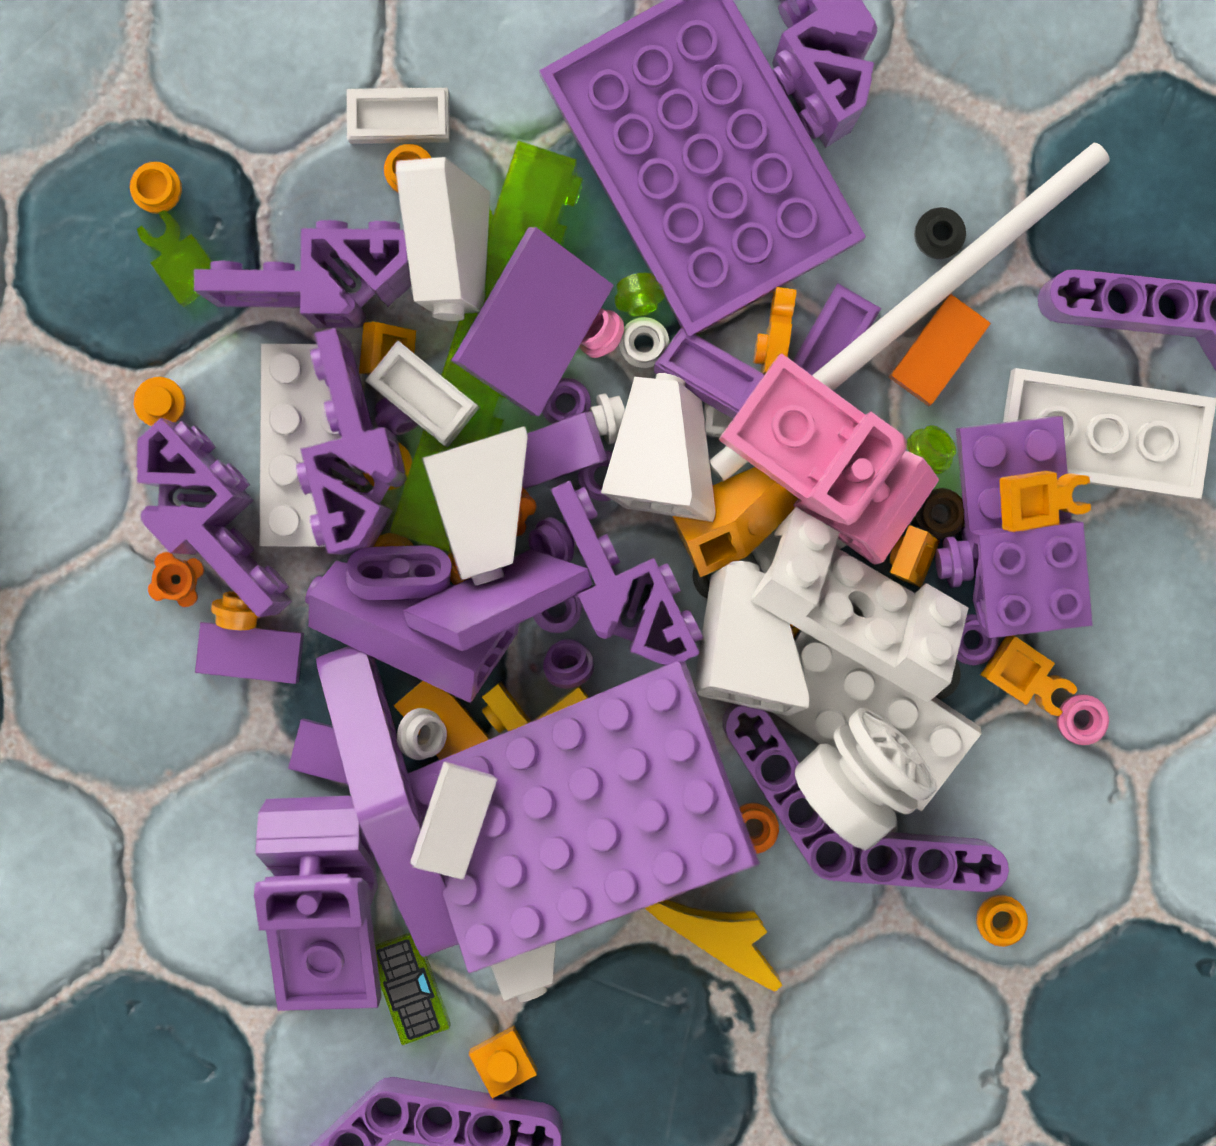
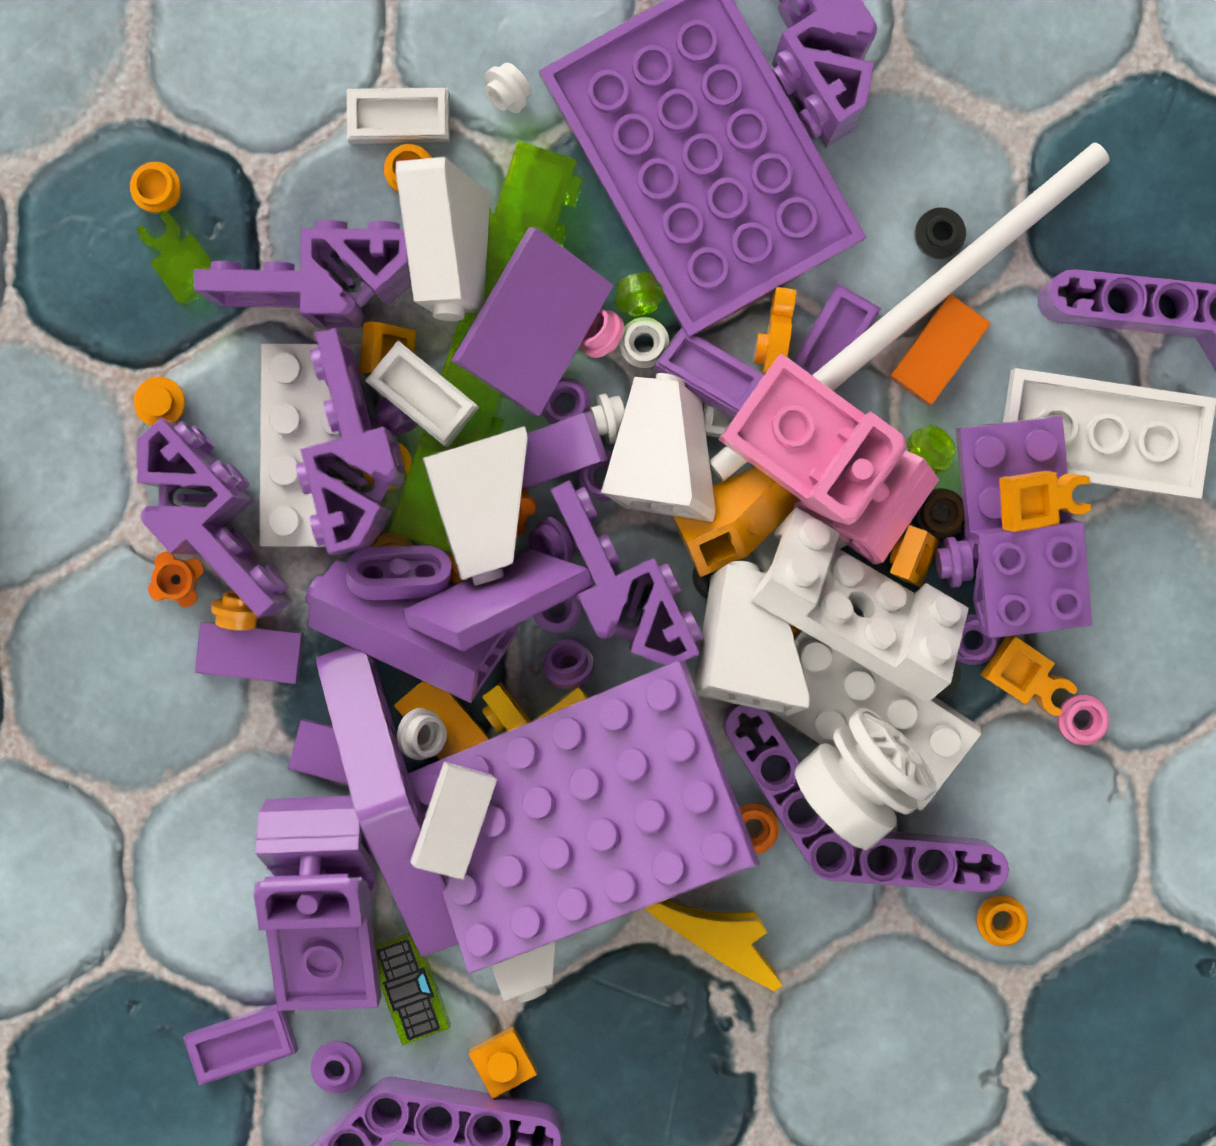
none -> medium lavender tile [183,1004,298,1085]
none -> medium lavender plate [311,1040,362,1093]
none -> white plate [484,63,531,113]

